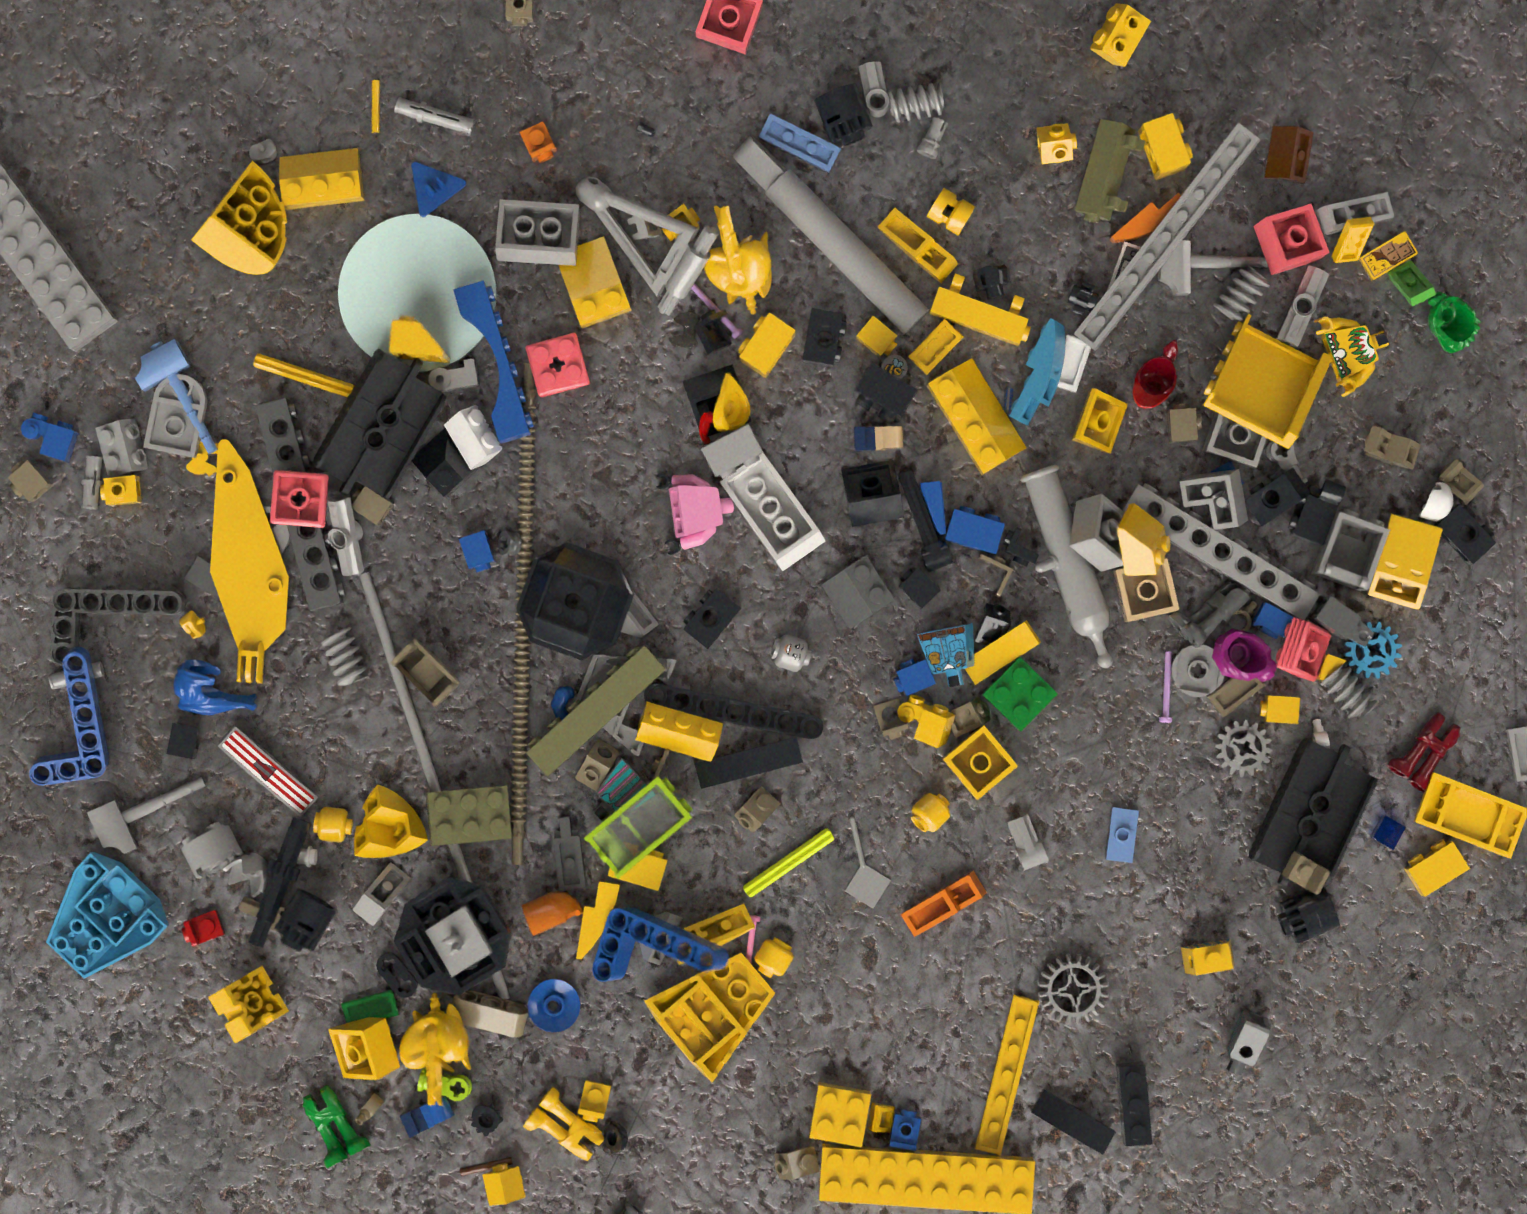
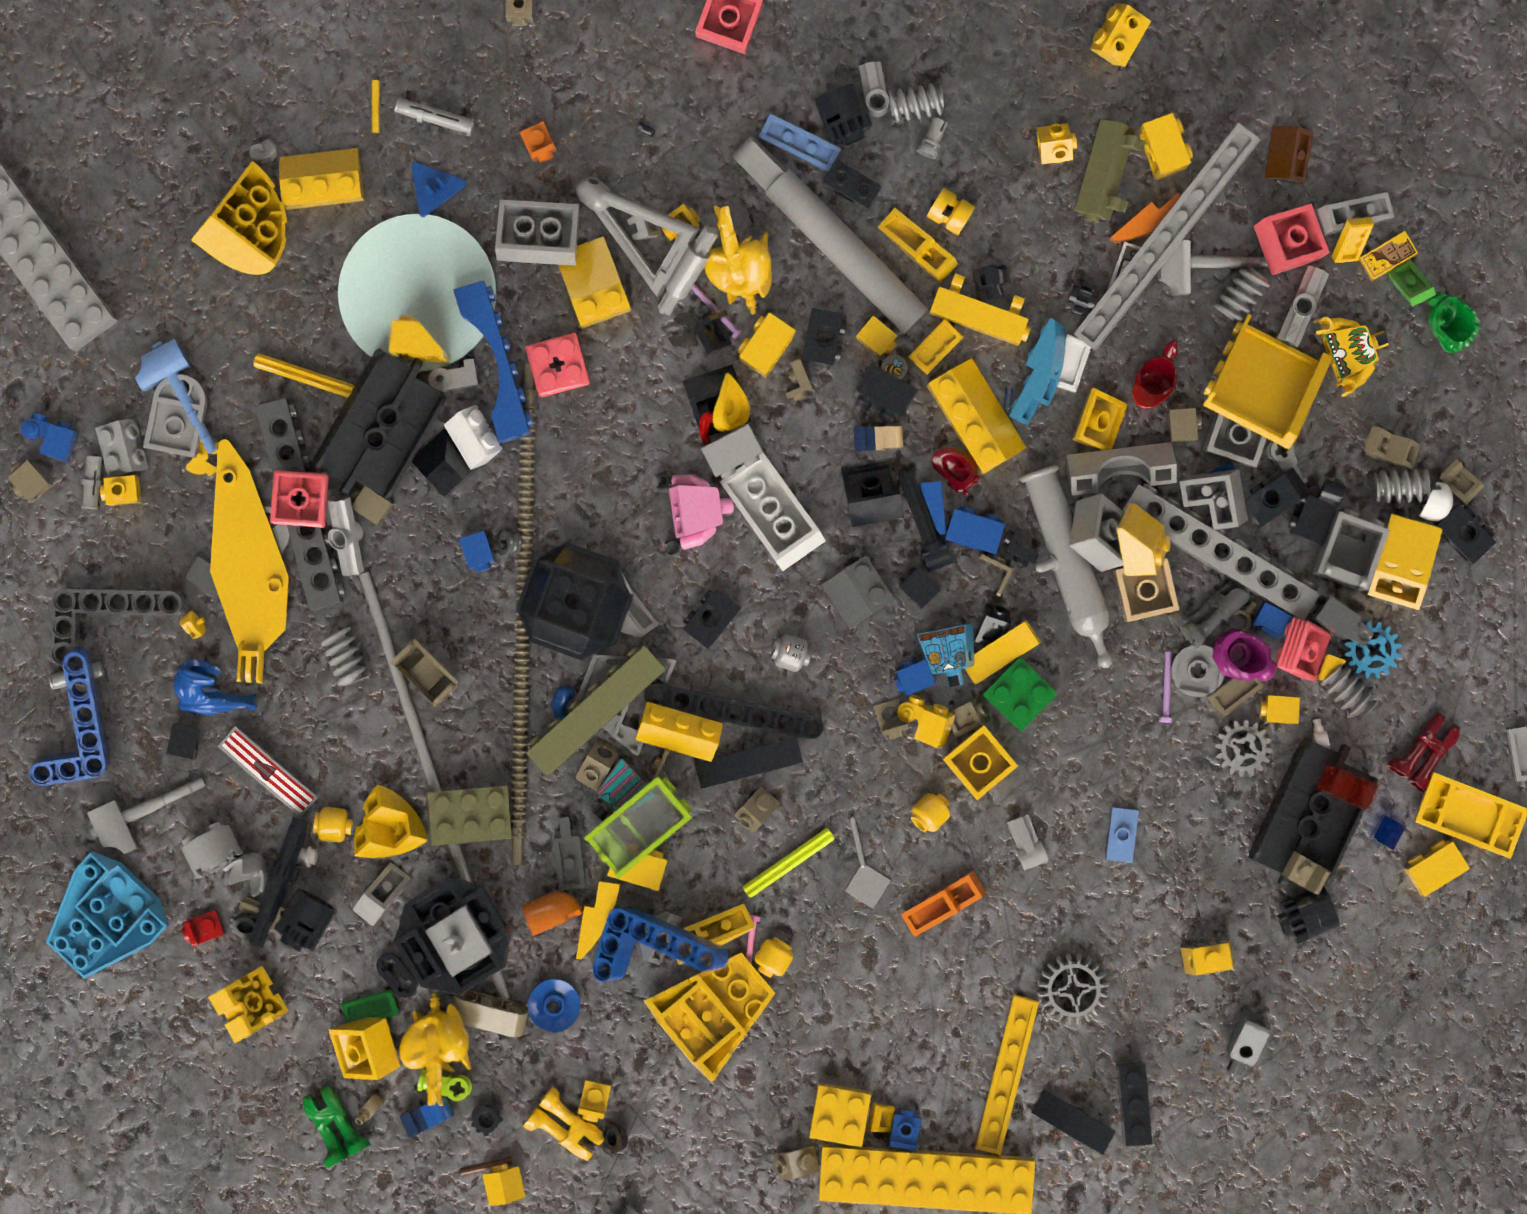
none -> black animal [229,912,257,940]
none -> dark tan bracket [786,359,812,402]
none -> black brick [822,159,882,213]
none -> dark red hat [931,447,980,496]
none -> light grey arch [1066,442,1177,496]
none -> clear red brick [1316,764,1379,810]
none -> light grey piece [1373,469,1430,503]

